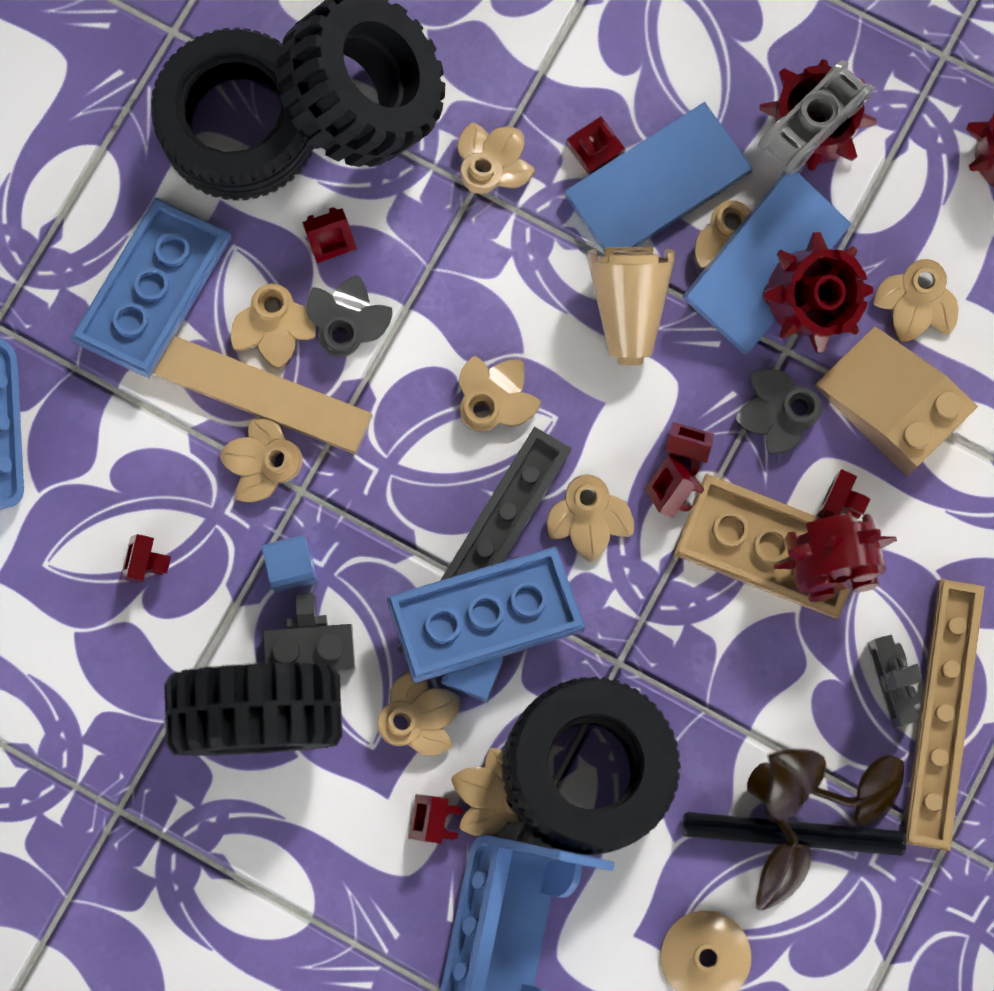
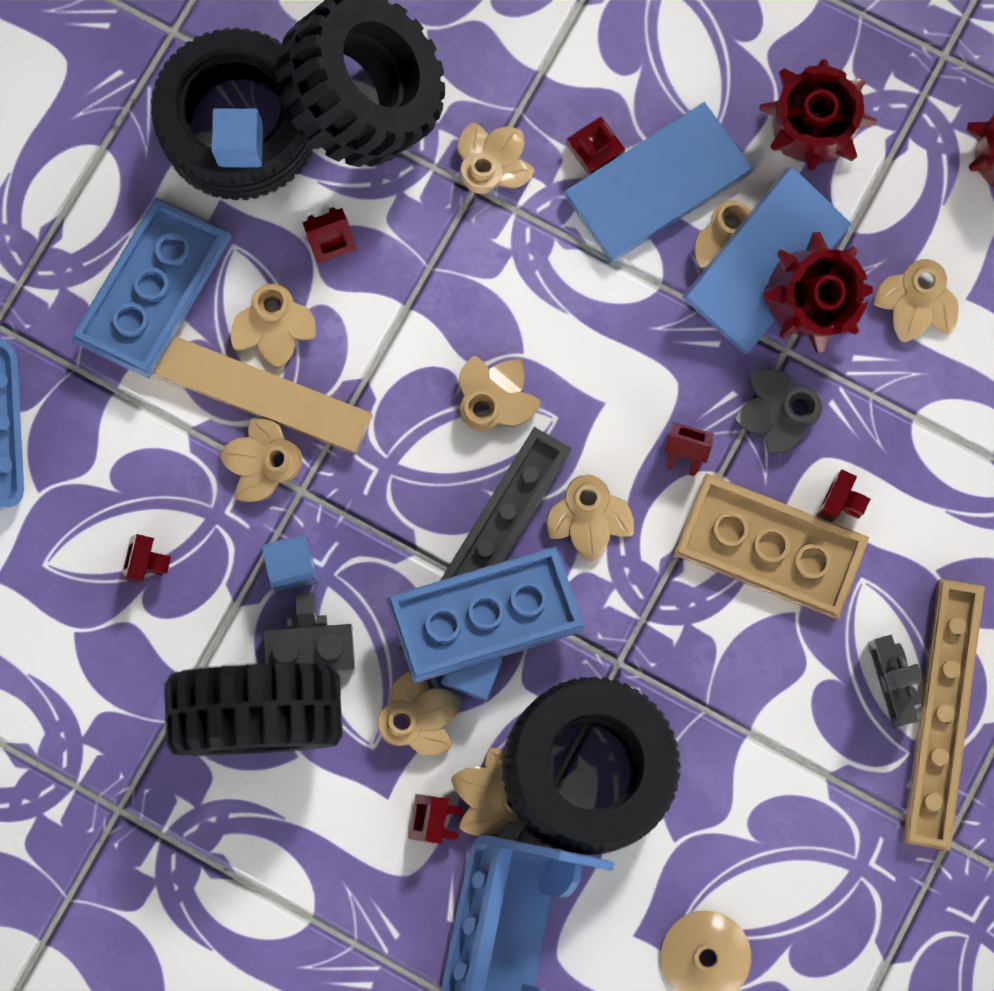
dark grey plate [306,275,393,357] -> none
tan cone [588,247,675,365] -> none
dark red tile [644,455,704,518] -> none
black axle [682,812,907,856] -> none
dark brown plant [747,749,904,911] -> none
light grey piece [758,59,876,176] -> none
dark red brick [774,513,897,602] -> none
tan slope [814,326,979,477] -> none
none -> medium blue piece [212,108,263,167]

